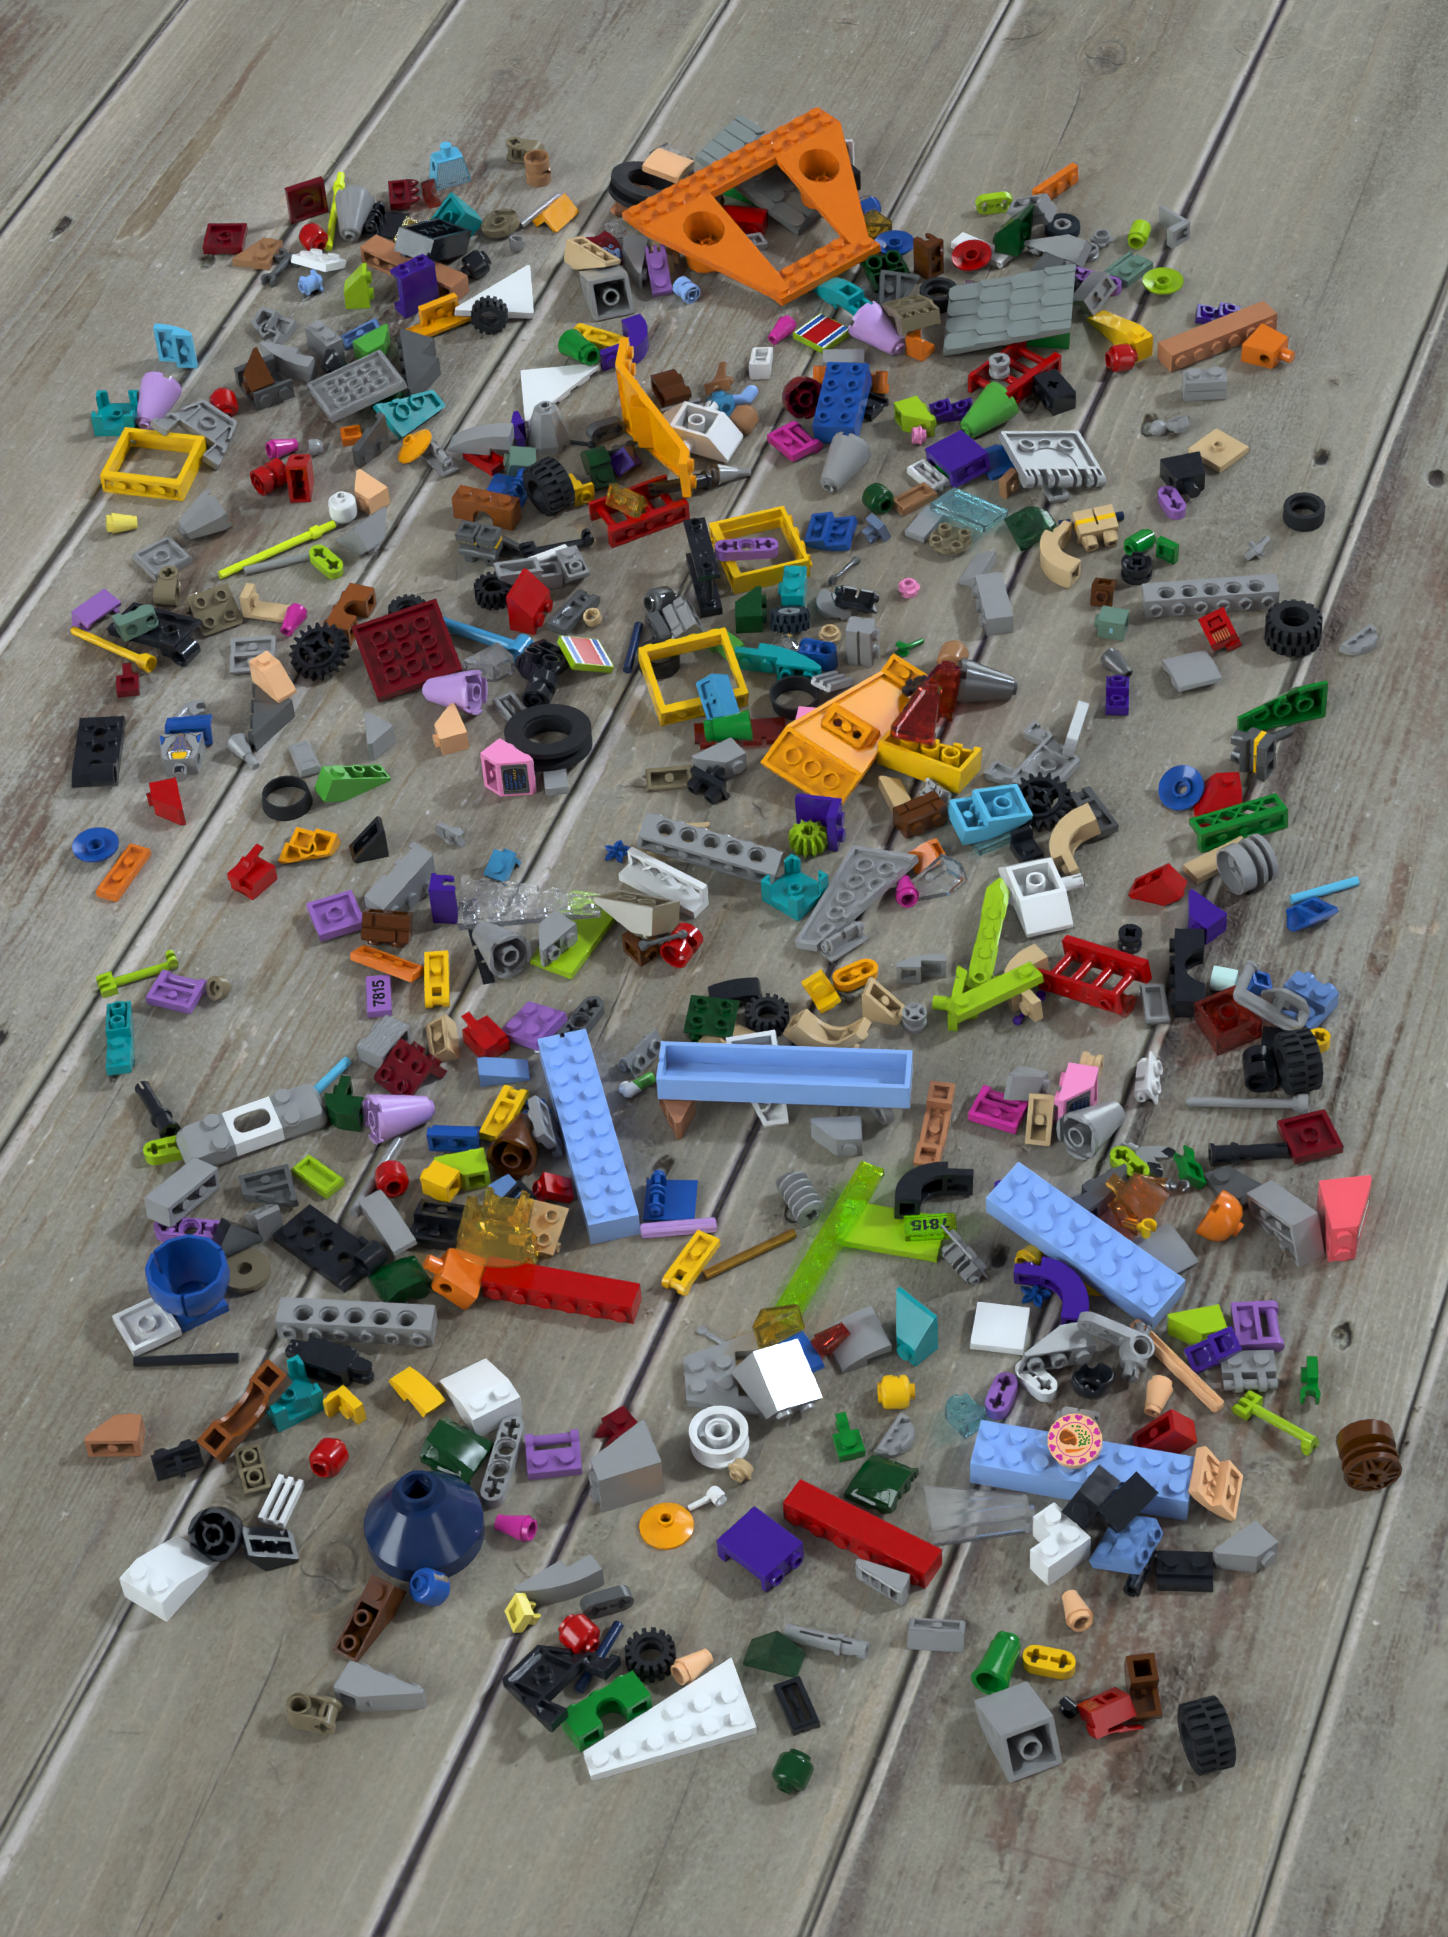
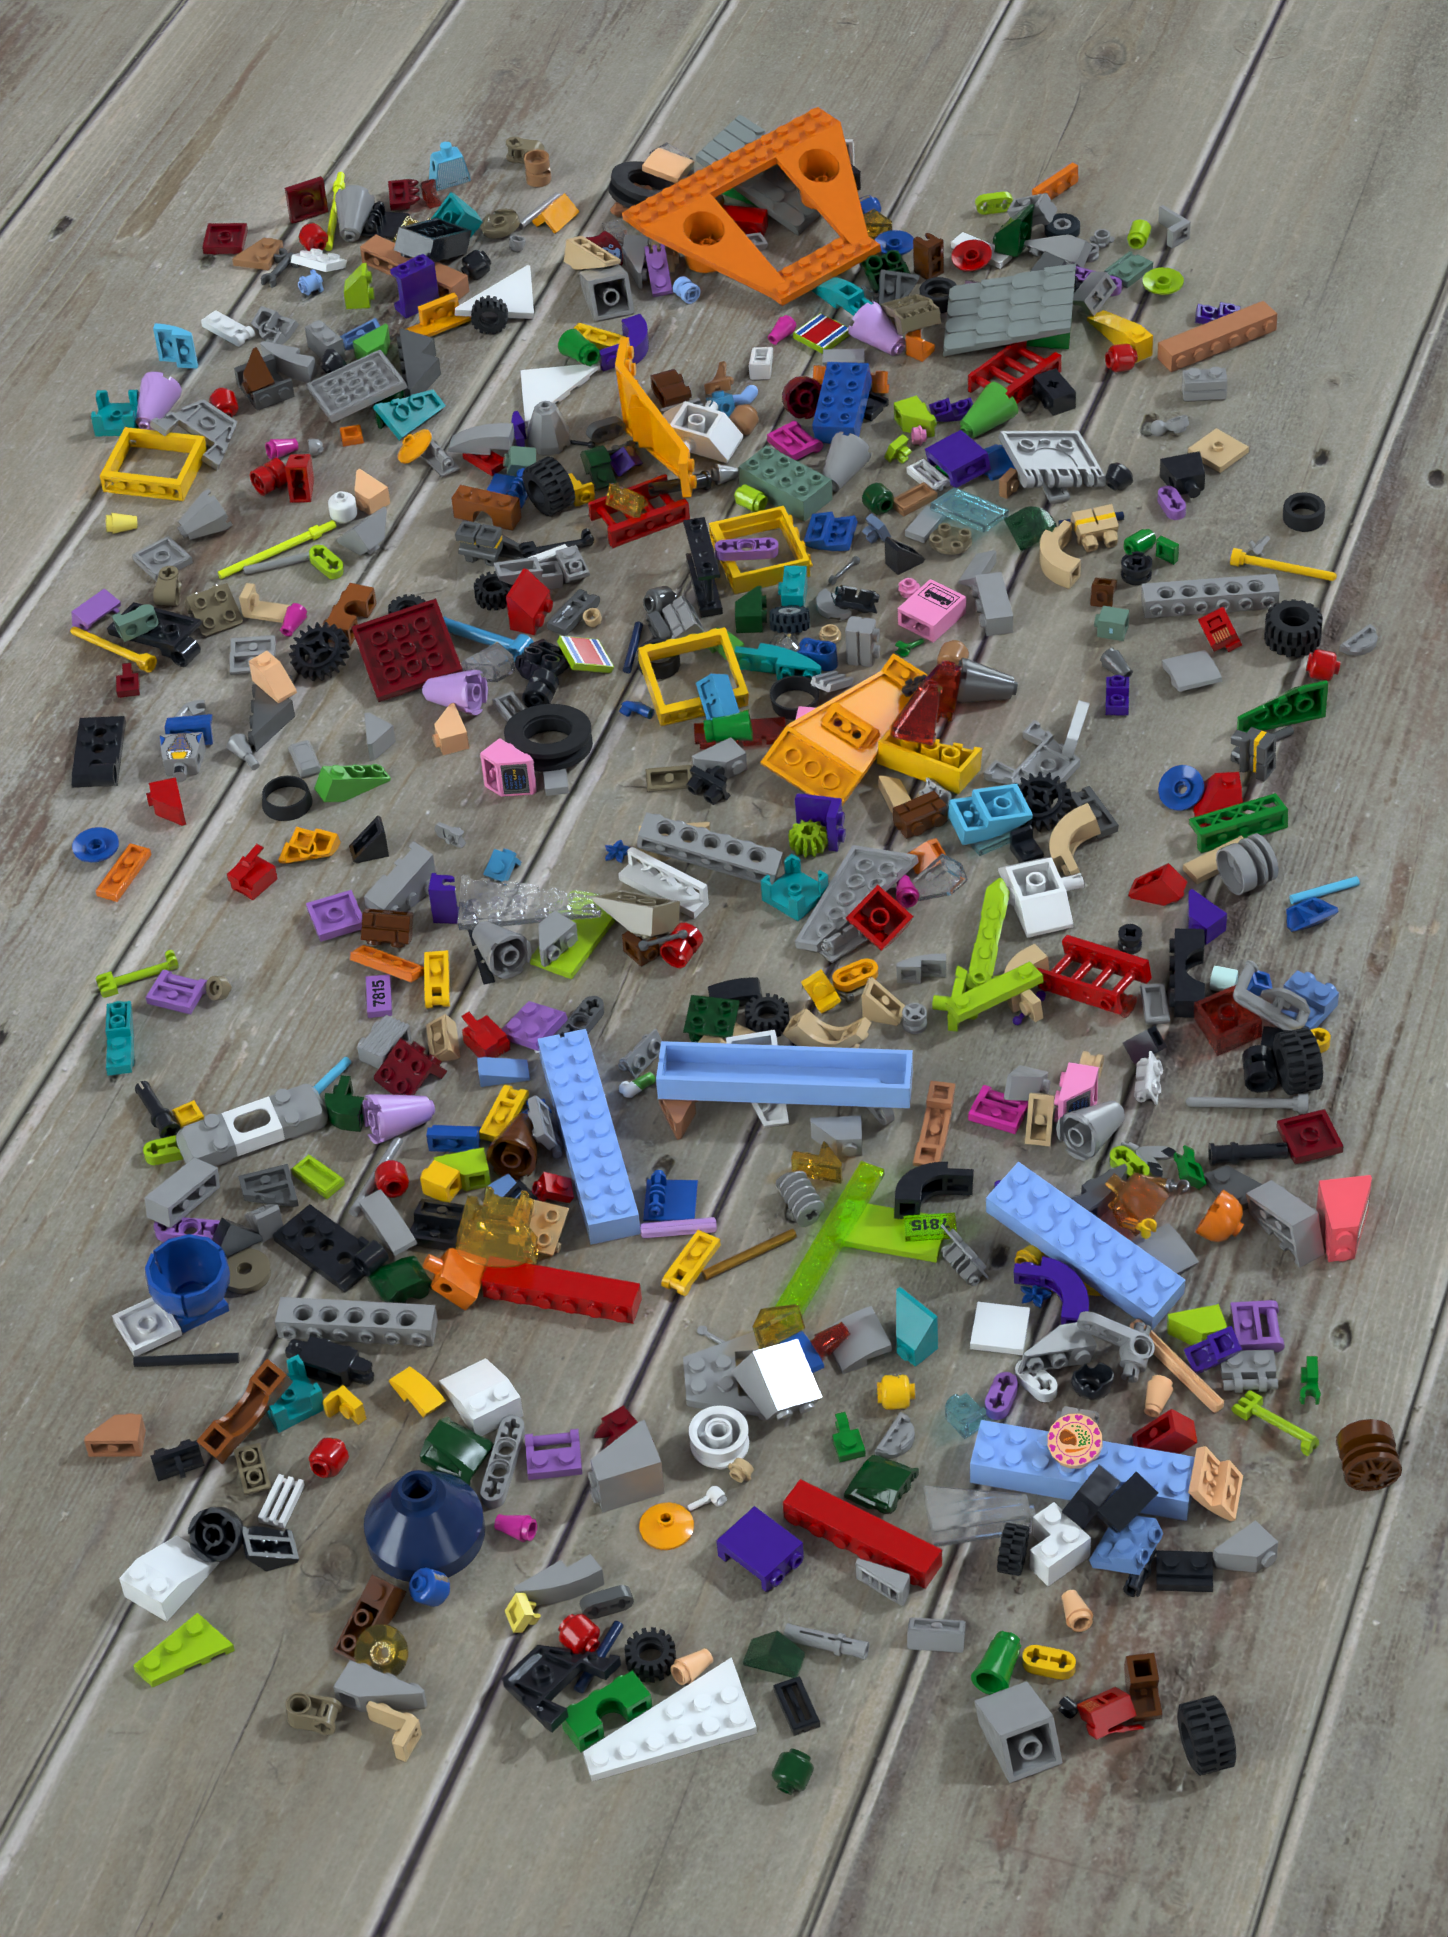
dark grey wing [352,412,390,468] -> none
light grey wheel [989,353,1010,379] -> none
orange torso [1241,324,1295,369] -> none
none -> lime wing [133,1613,235,1687]
none -> yellow tile [172,1100,205,1129]
none -> white plate [201,310,255,347]
none -> clear yellow dish [355,1624,408,1677]
none -> tan bracket [366,1701,422,1762]
none -> blue arm [619,701,655,719]
none -> lime brick [734,484,768,512]
none -> sand green brick [738,445,833,522]
none -> clear yellow slope [791,1141,843,1184]
none -> red slope [846,885,914,951]
none -> lime tile [884,434,912,464]
none -> black slope [885,537,926,575]
none -> bright pink brick [898,579,966,643]
none -> black tyre [997,1522,1029,1576]
none -> black cone [1105,462,1133,491]
none -> black panel [1123,1025,1167,1064]
none -> yellow piece [1230,548,1337,581]
none -> red head [1306,649,1341,681]

